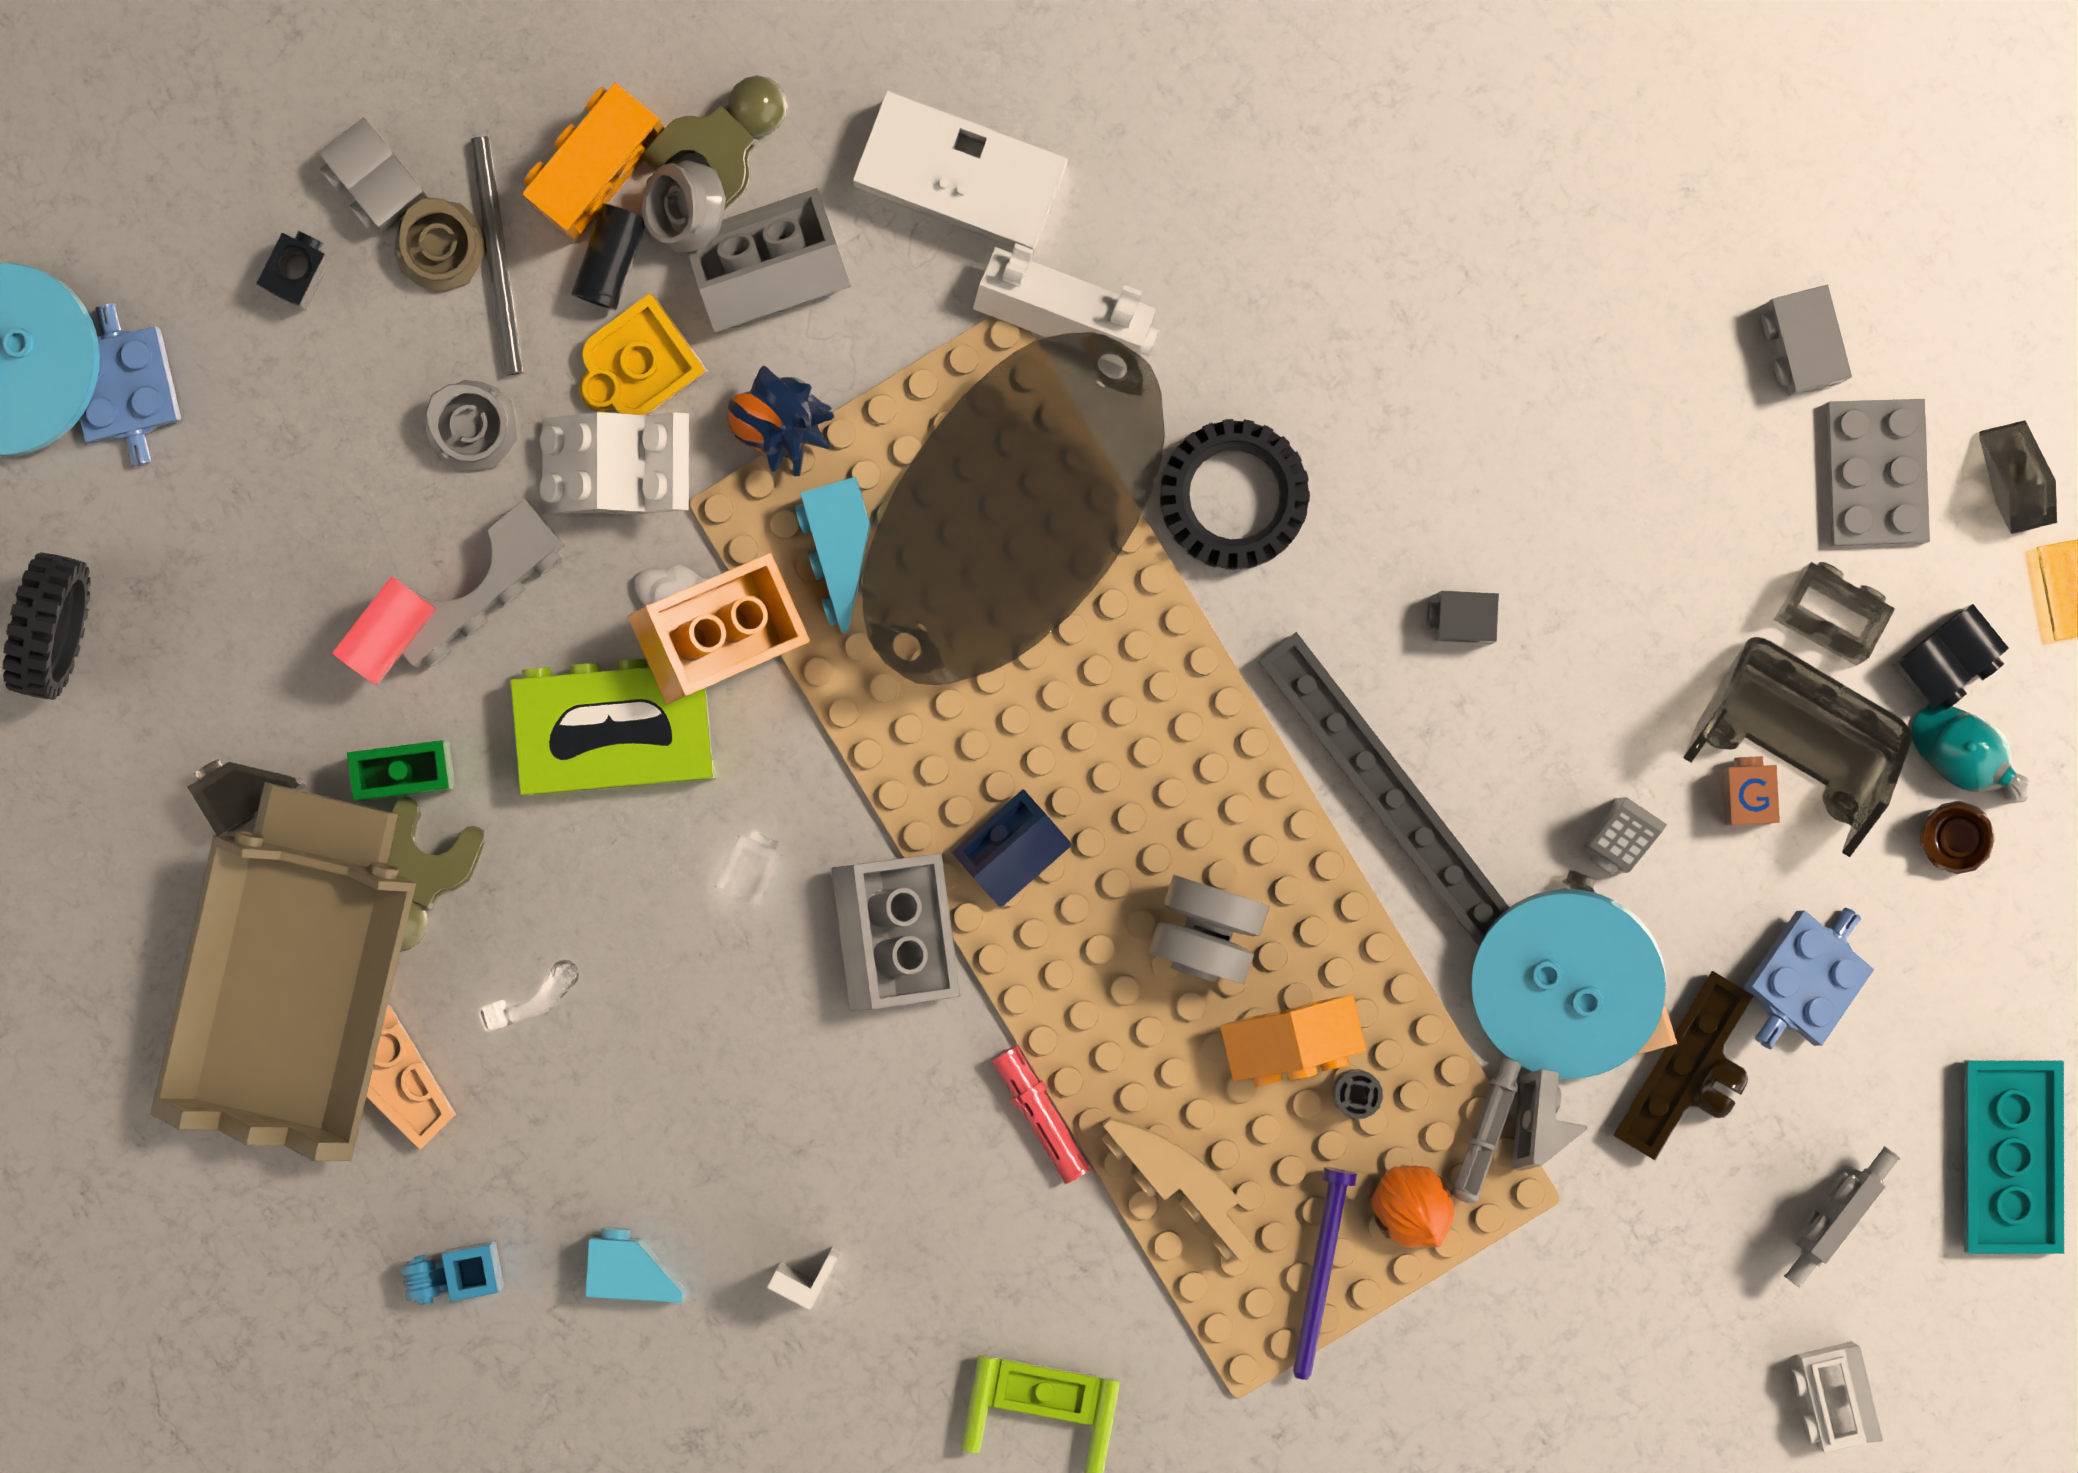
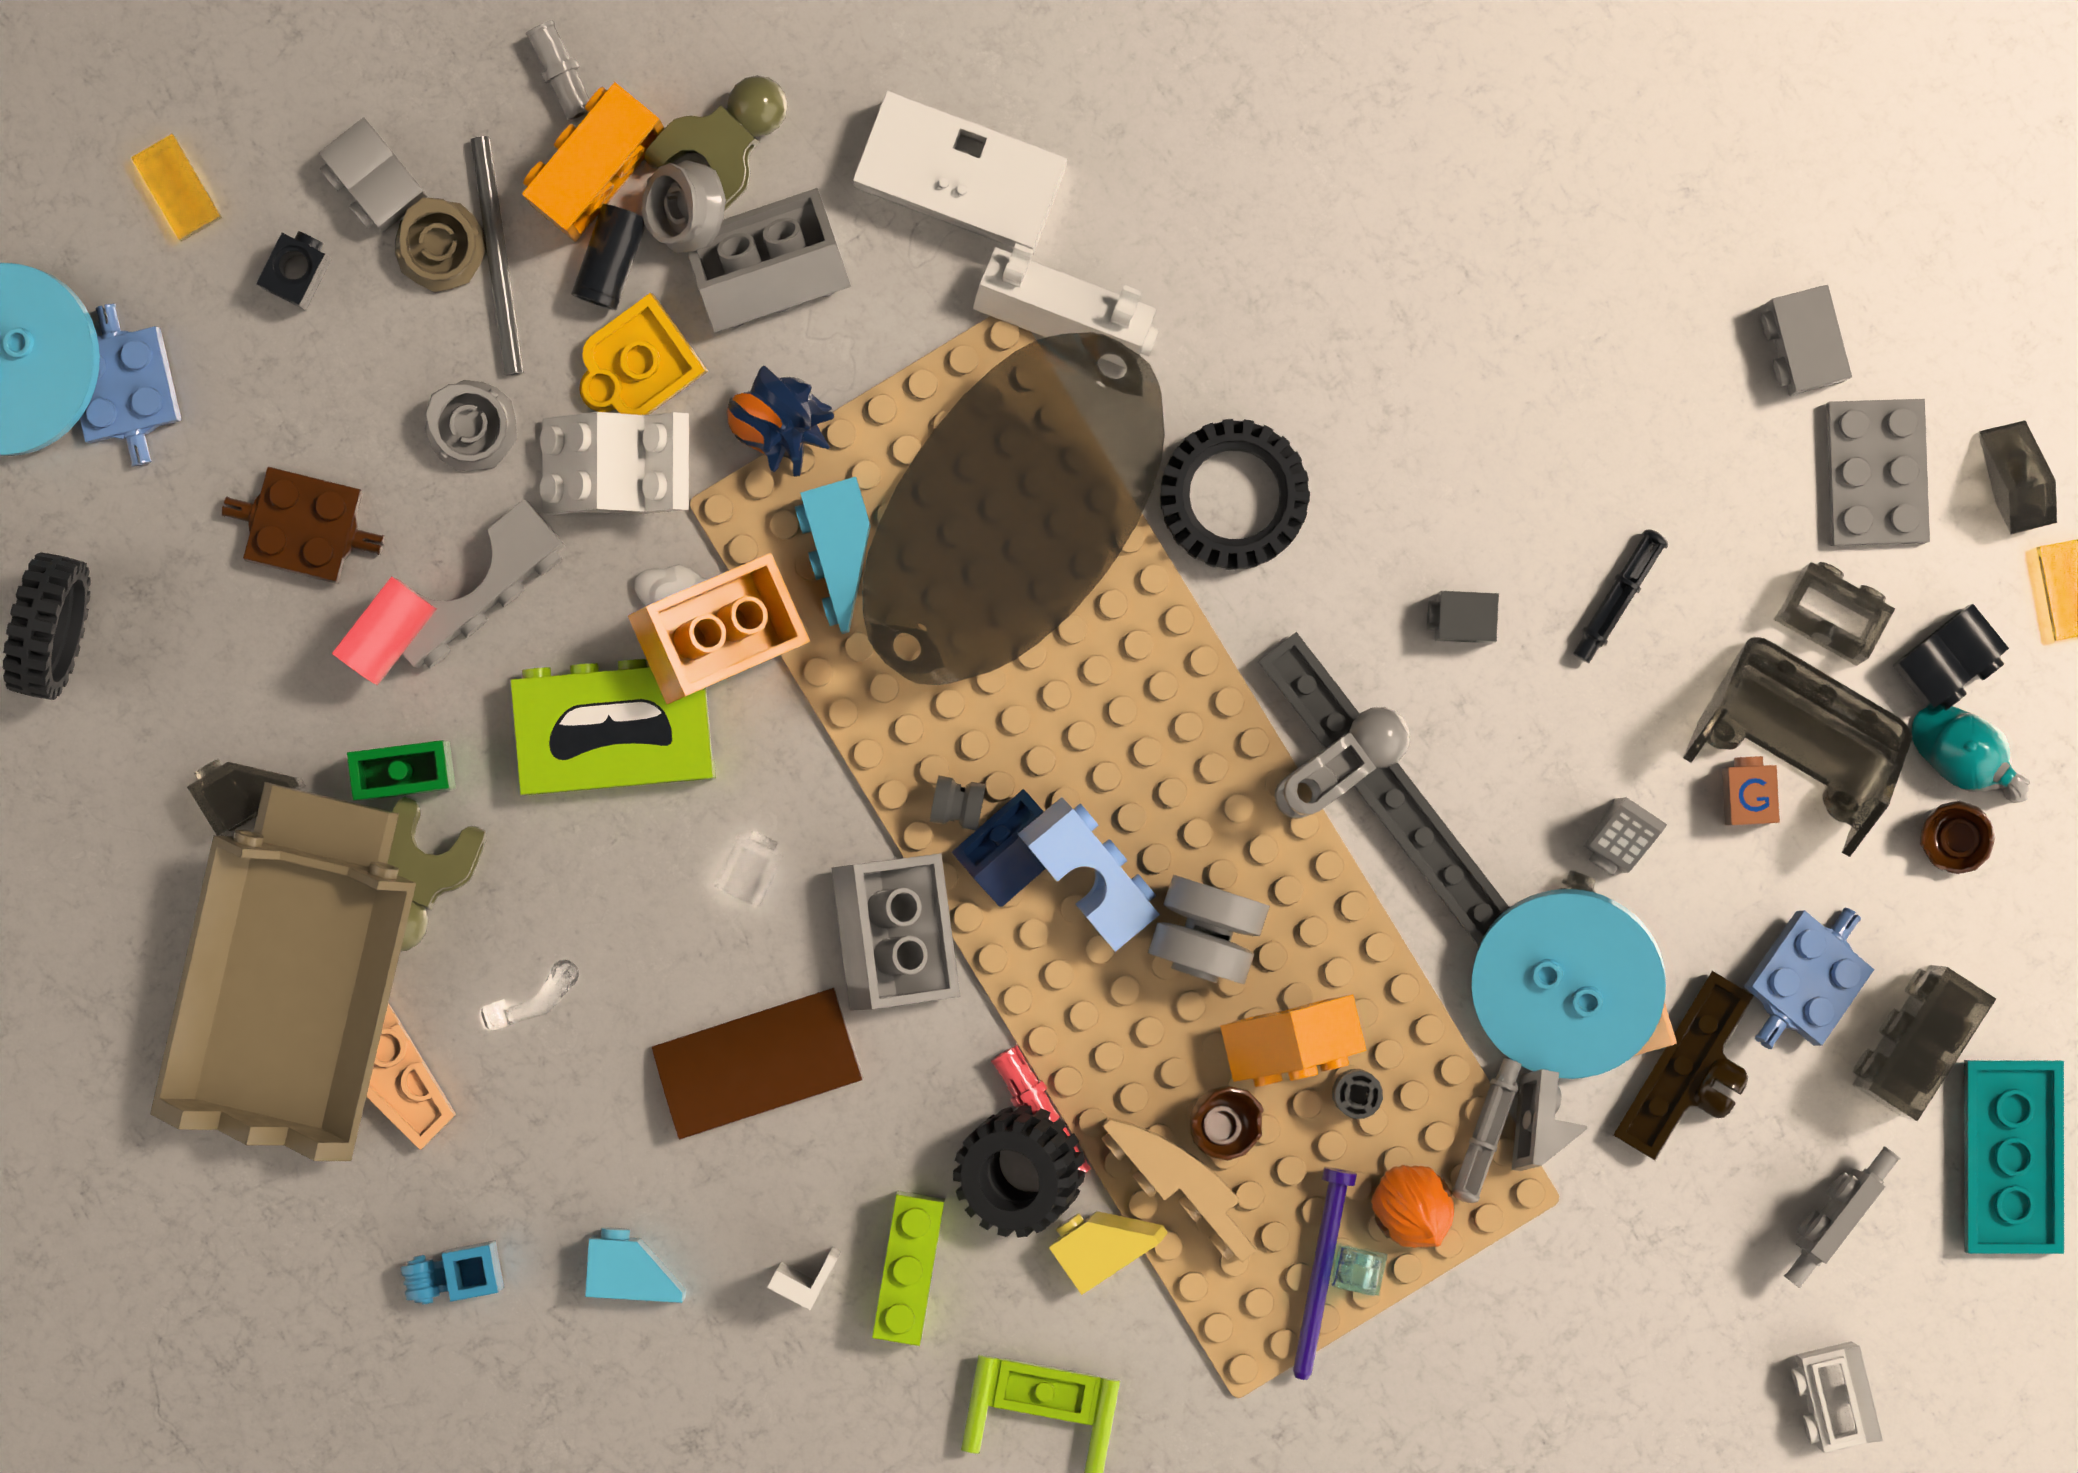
none -> clear yellow tile [131,134,223,242]
none -> reddish brown plate [221,467,385,584]
none -> light grey pin [526,21,590,121]
none -> reddish brown slope [652,987,864,1140]
none -> lime arch [872,1191,945,1346]
none -> dark grey wheel [930,775,986,831]
none -> black tyre [953,1105,1085,1238]
none -> light blue arch [1018,797,1160,952]
none -> light yellow slope [1049,1211,1168,1295]
none -> reddish brown hair [1190,1086,1264,1161]
none -> light grey piece [1274,707,1410,819]
none -> clear light blue leg [1330,1243,1388,1296]
none -> black piece [1573,529,1669,664]
none -> clear smoke brick [1852,965,1996,1121]

